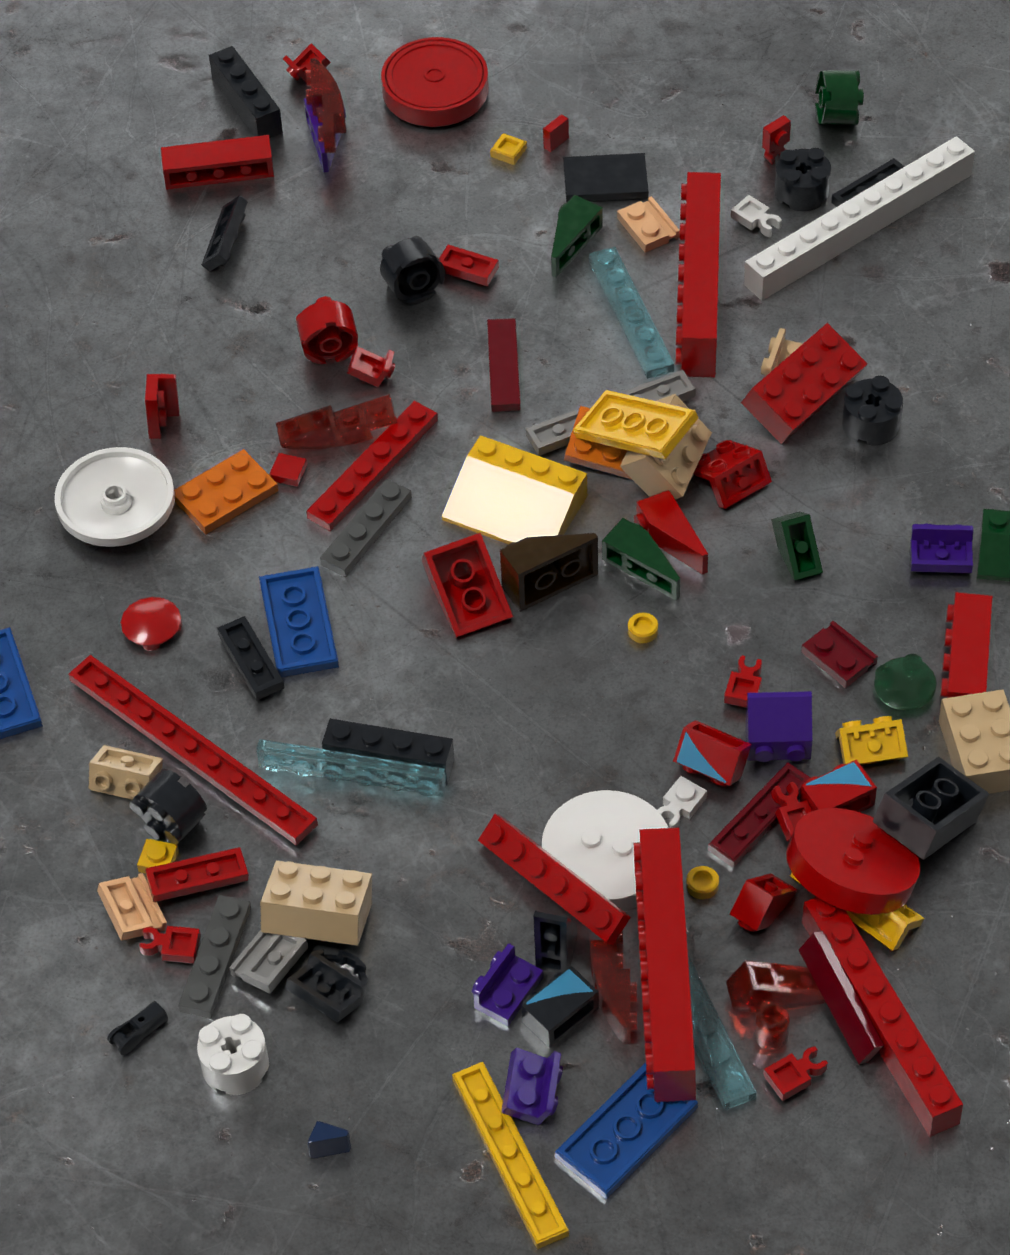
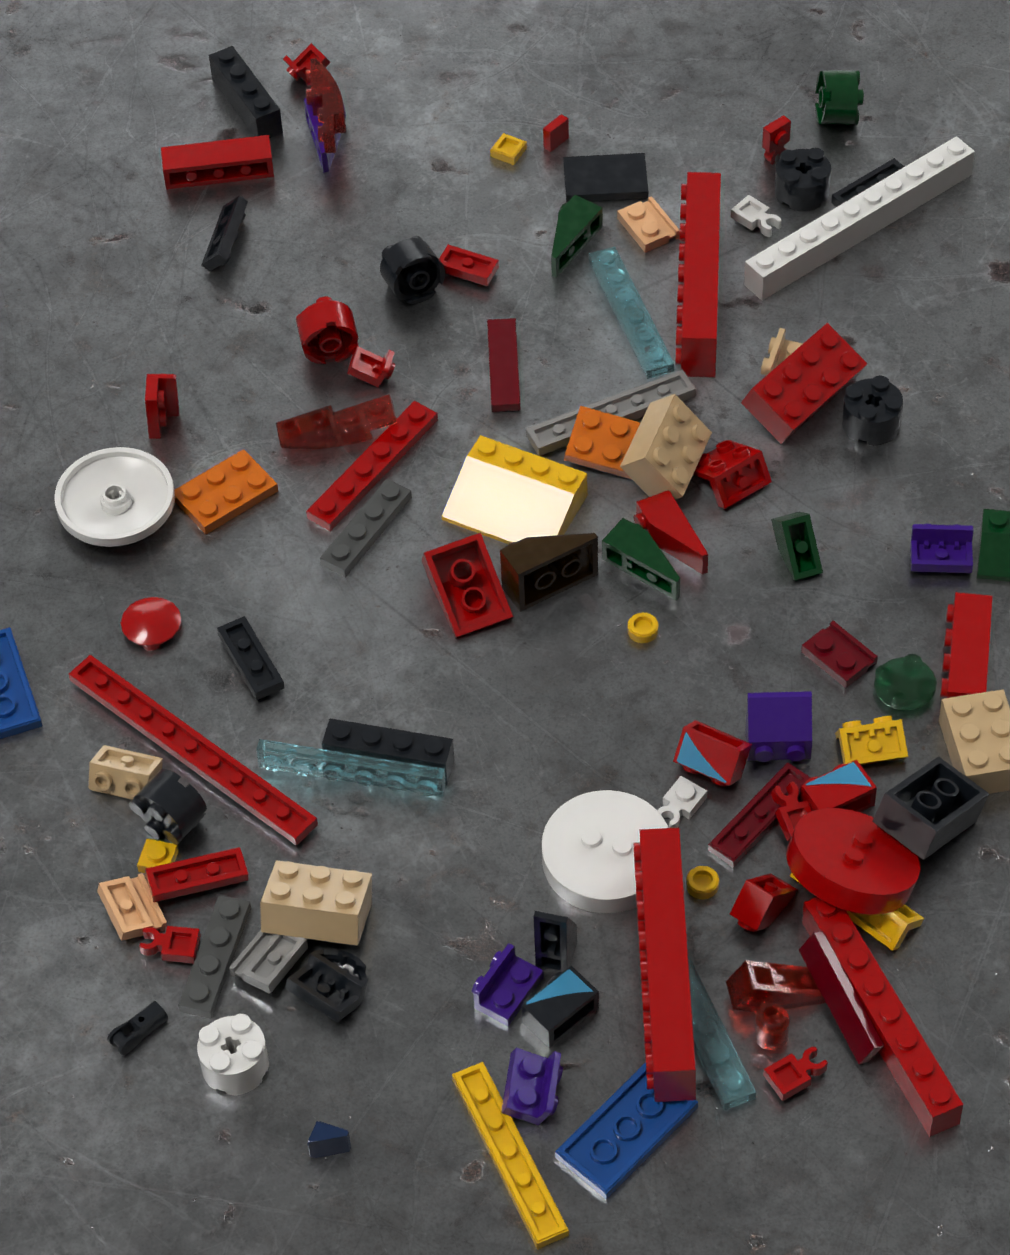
blue tile [259,566,339,678] -> none
red tile [269,453,307,487] -> none
red brick [381,37,489,127] -> none
red plate [478,814,631,945] -> none
yellow tile [572,390,699,460] -> none
clear red slope [590,931,637,1044] -> none
red plate [724,655,762,708] -> none

